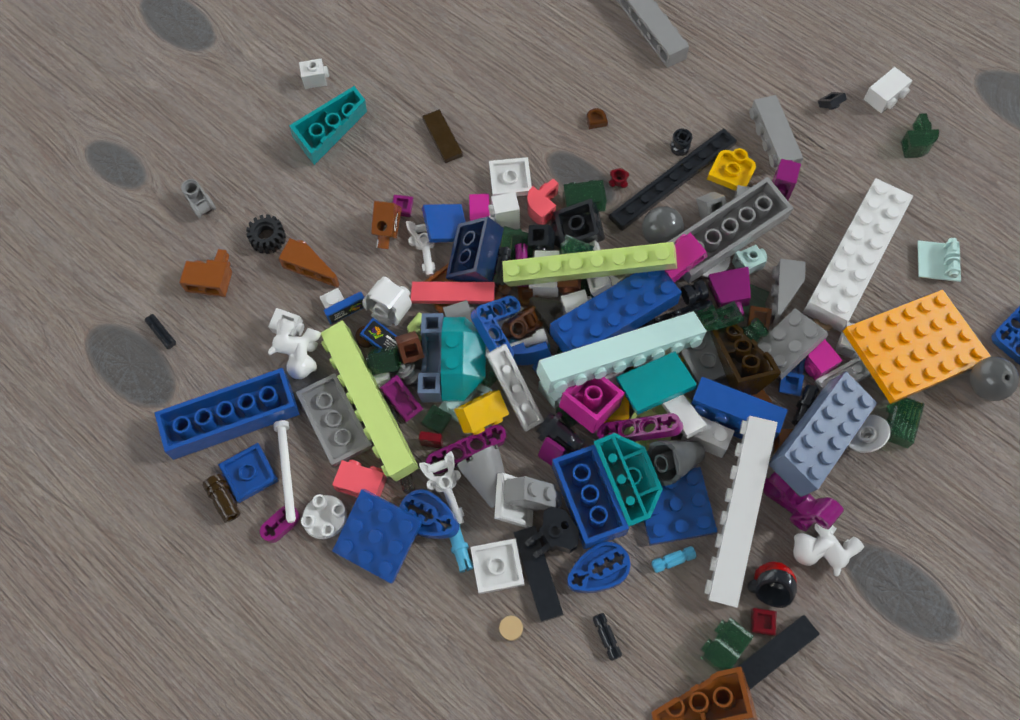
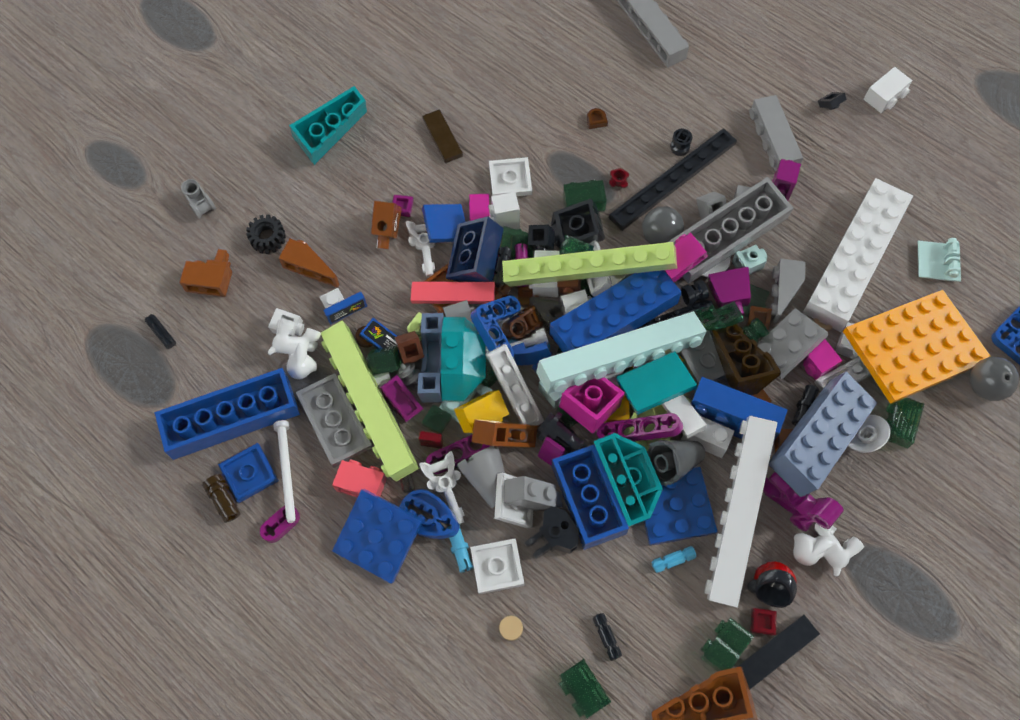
white brick [299,59,329,89] -> none
white dish [301,494,347,539] -> none
white brick [362,276,412,326] -> none
black tile [513,526,564,623] -> none
coral brick [527,179,559,225] -> none
blue piece [567,542,631,593] -> none
yellow plate [707,148,756,191] -> none
blue slope [778,357,806,397] -> none
clear green brick [901,113,939,158] -> none
none -> dark orange slope [472,419,538,447]
none -> clear green brick [558,659,611,720]

